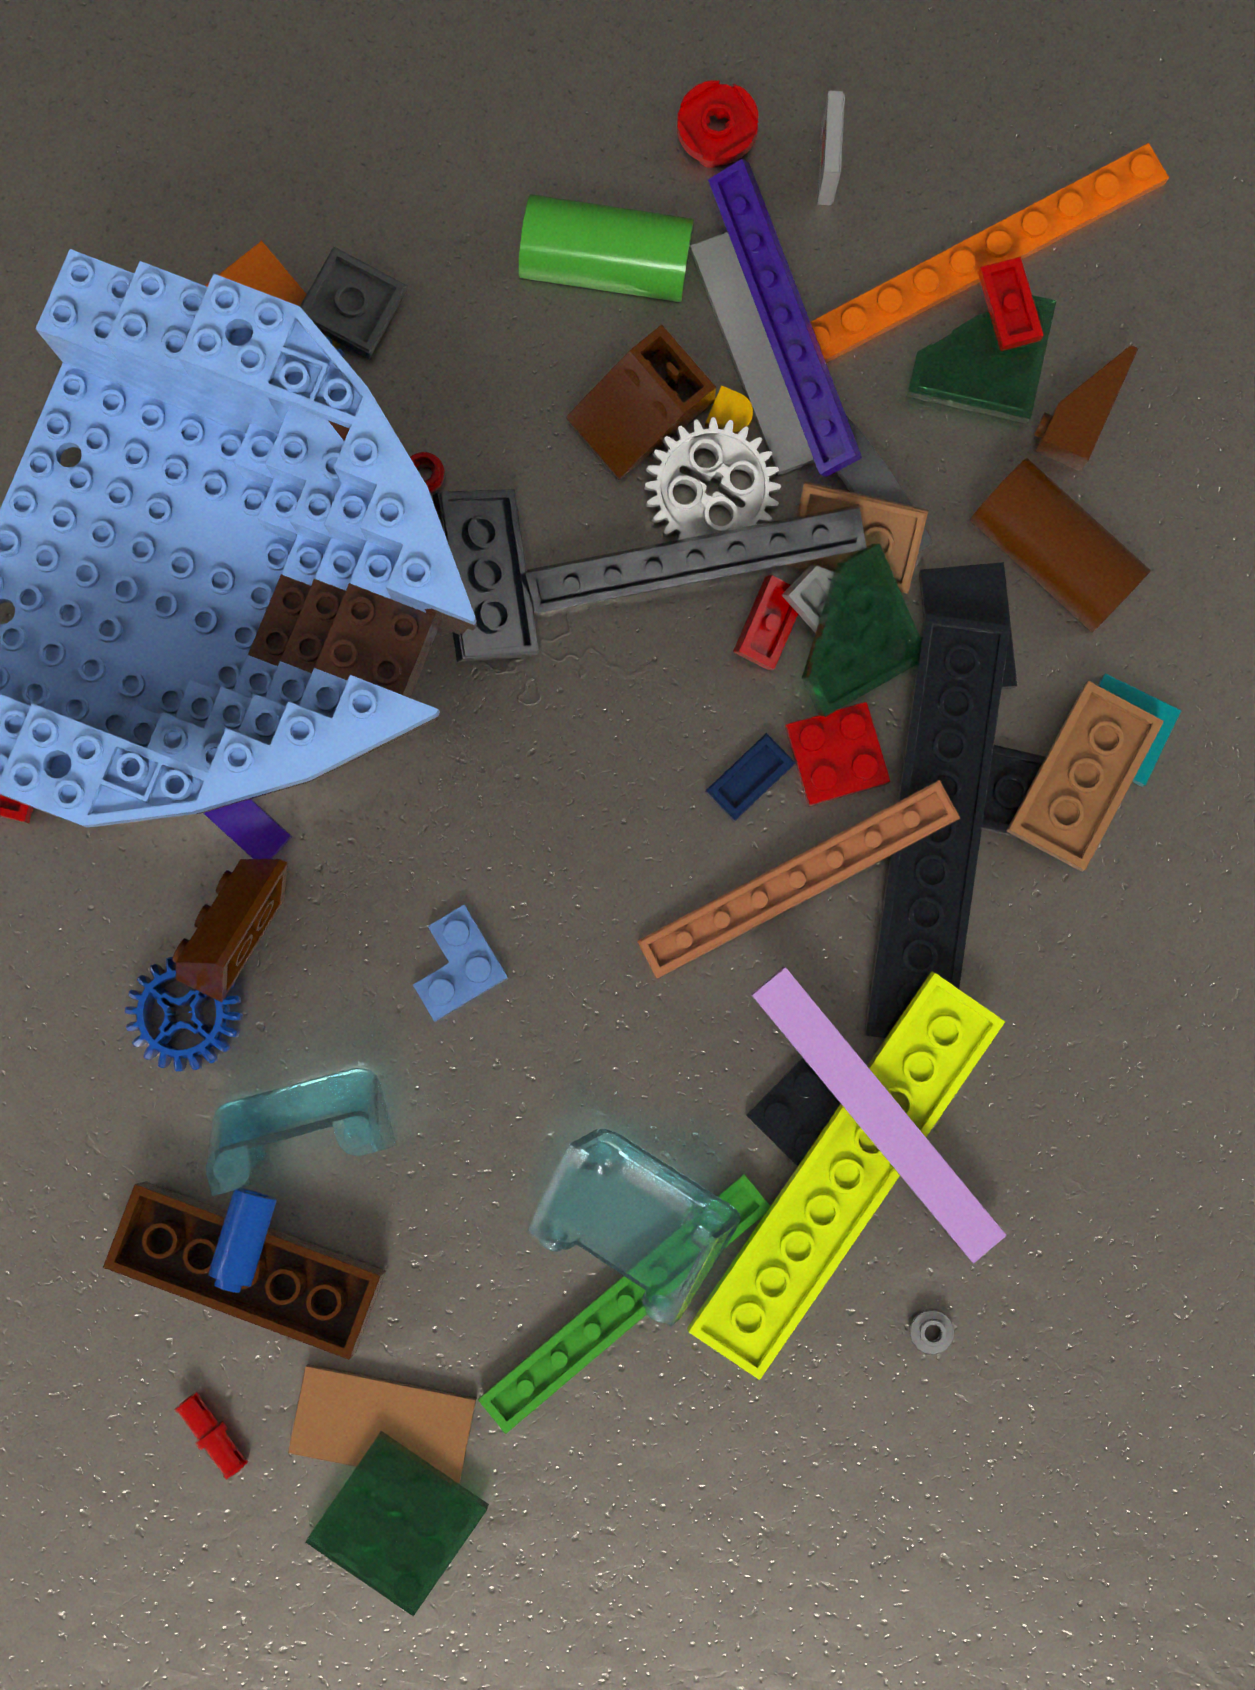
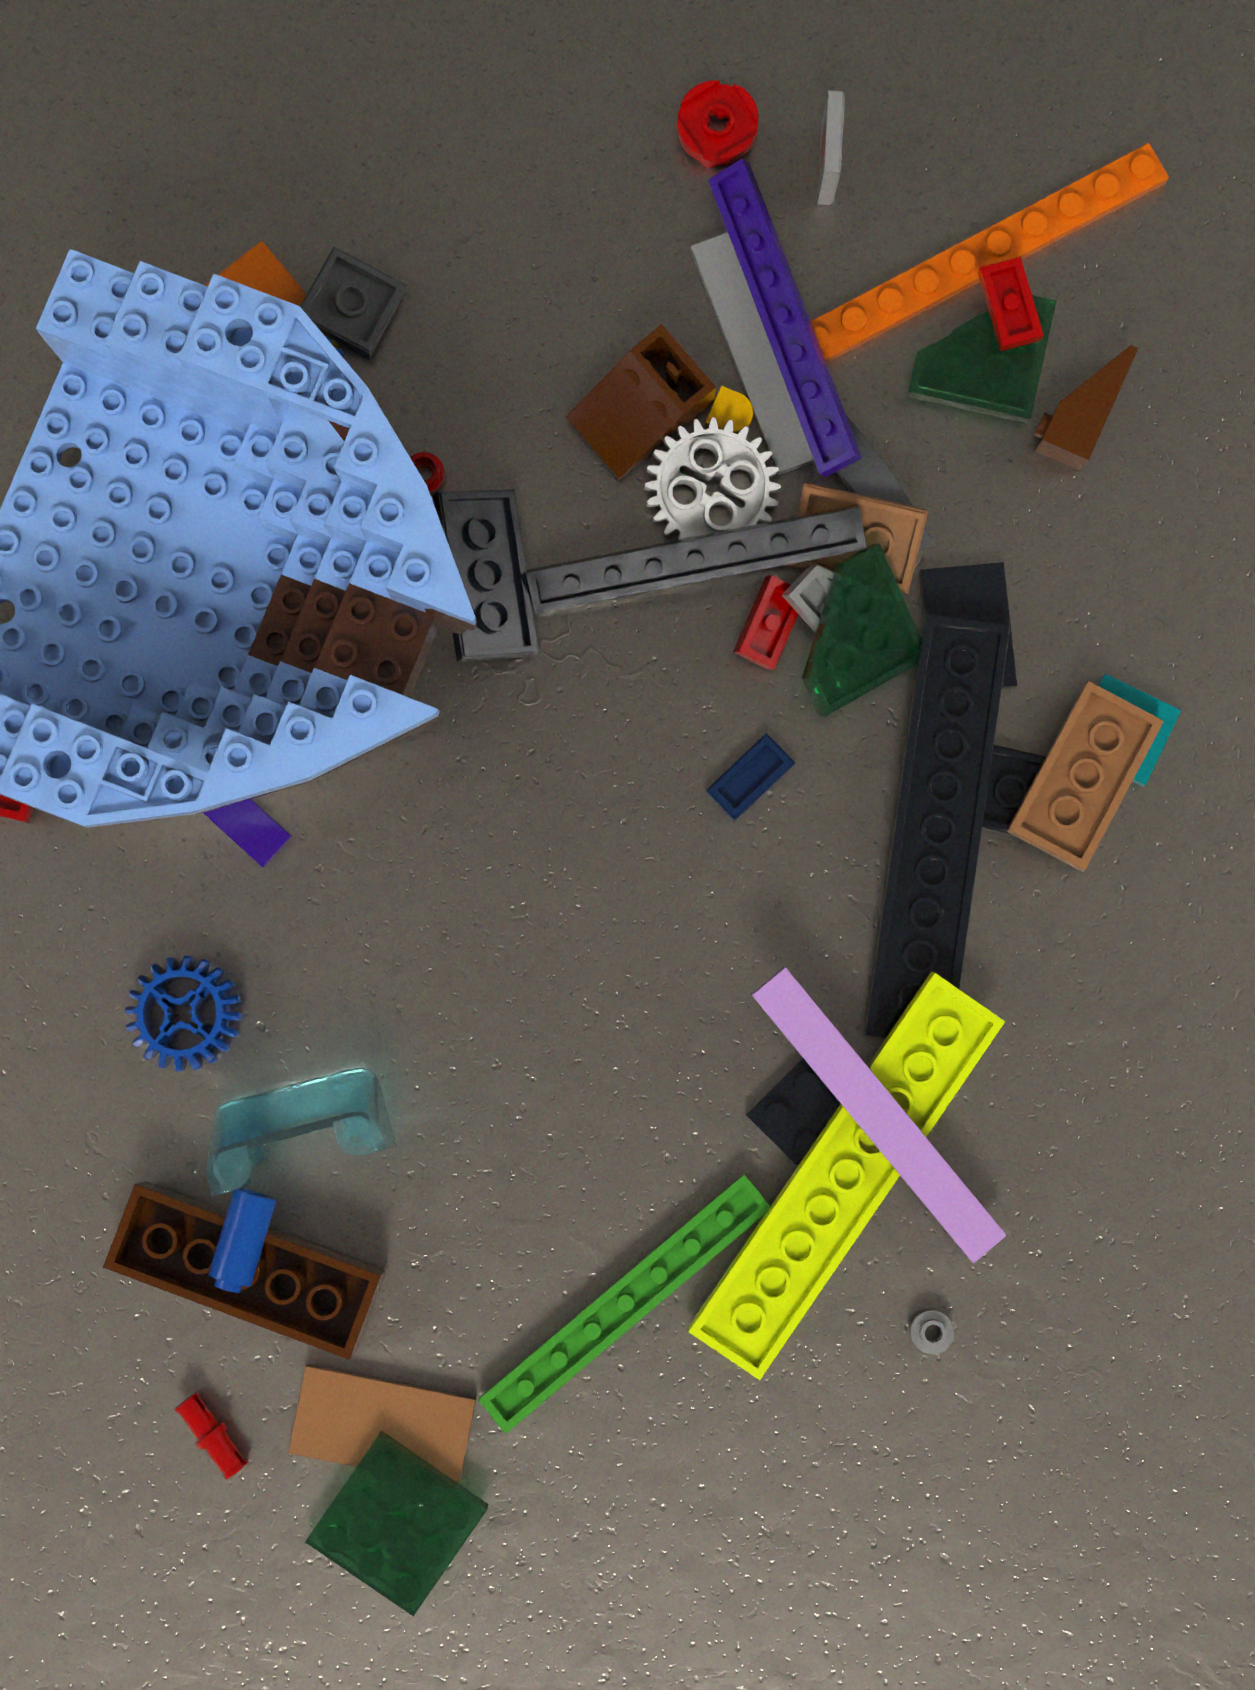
reddish brown slope [173,859,288,1002] -> none
medium blue plate [413,905,508,1022] -> none
bright green brick [519,194,694,302] -> none
clear light blue windscreen [527,1128,741,1326] -> none
nougat tile [637,780,960,979] -> none
red plate [785,702,891,807] -> none
reddish brown brick [970,458,1151,632] -> none

